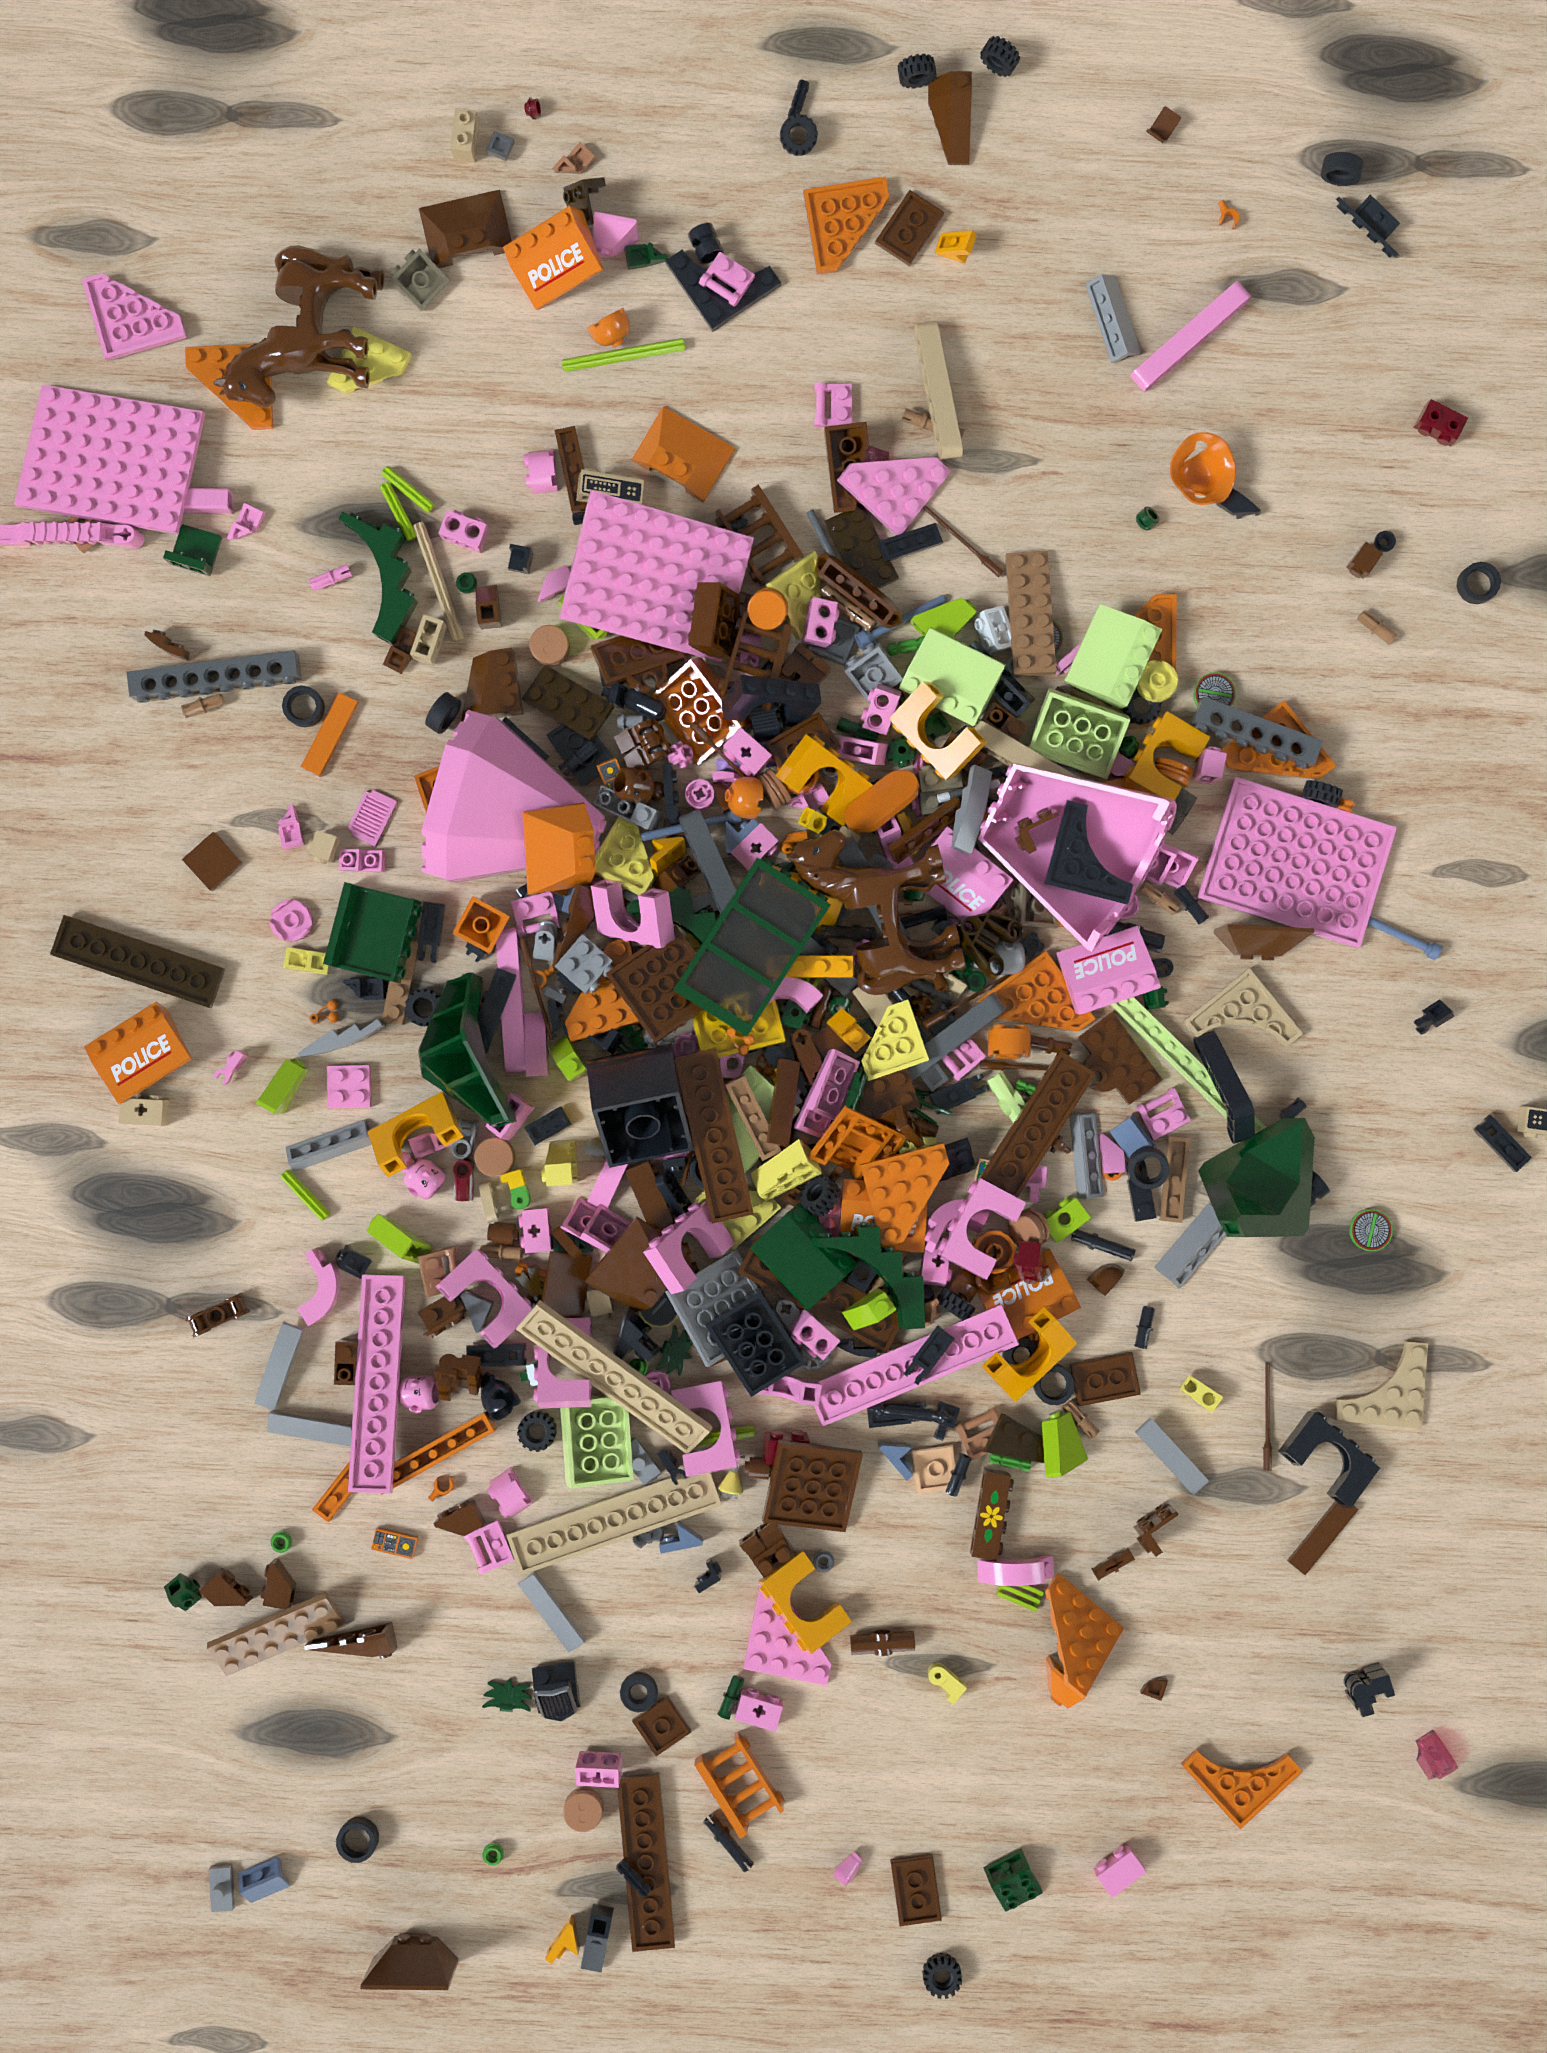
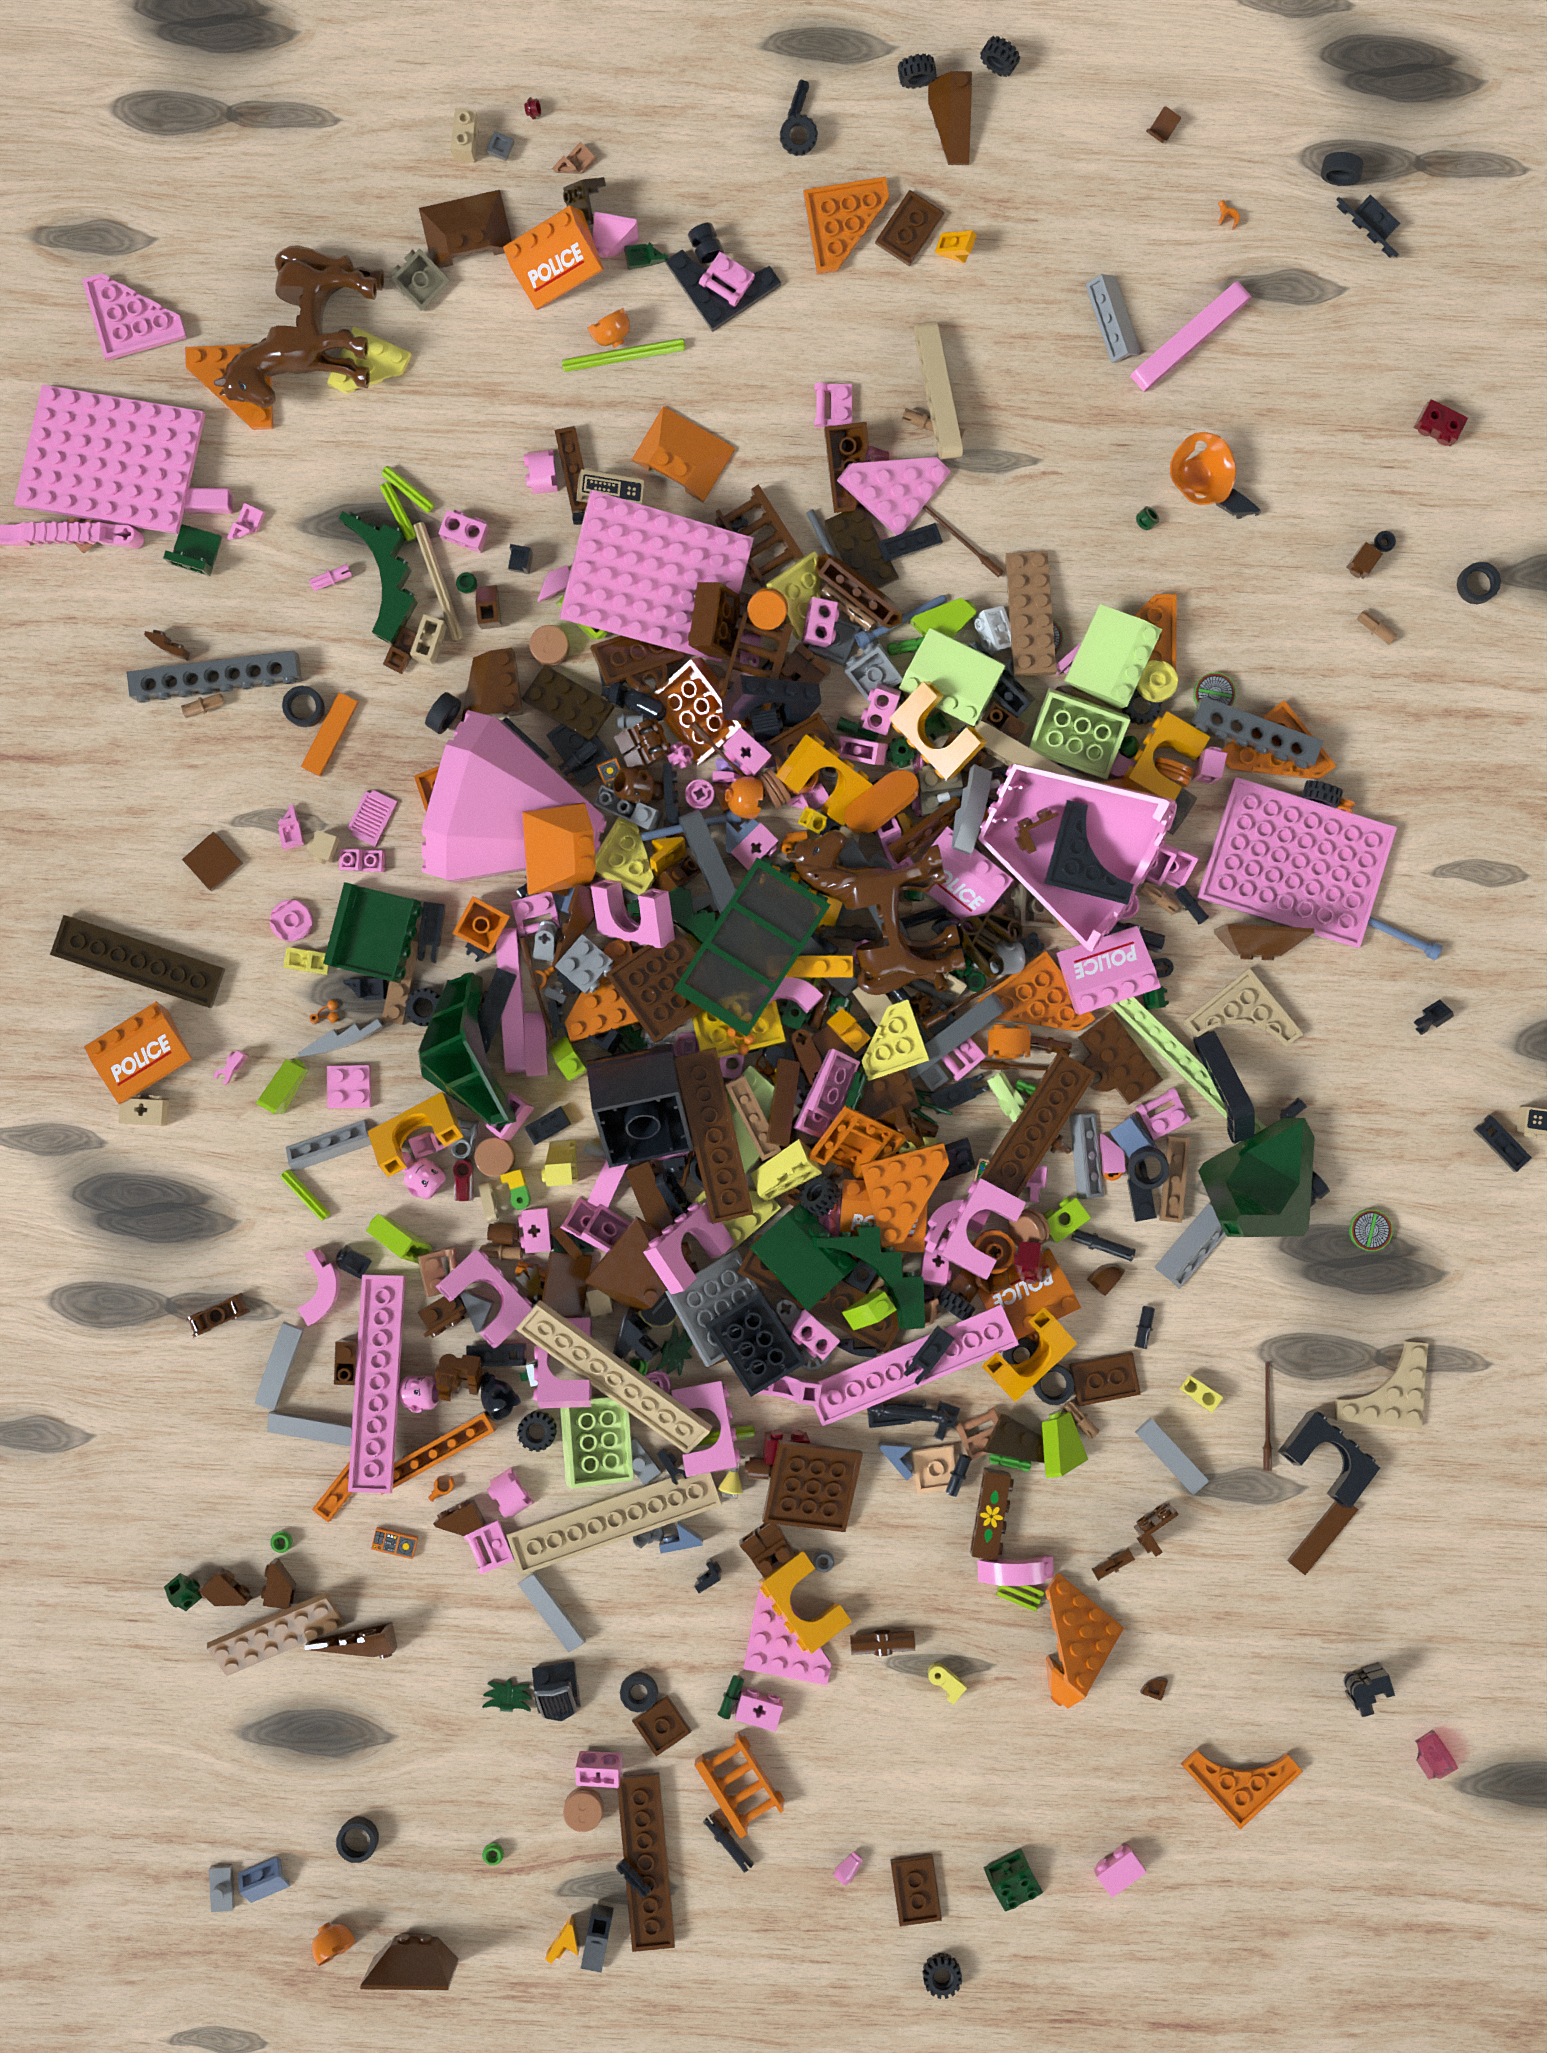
none -> orange cylinder [311,1922,356,1966]

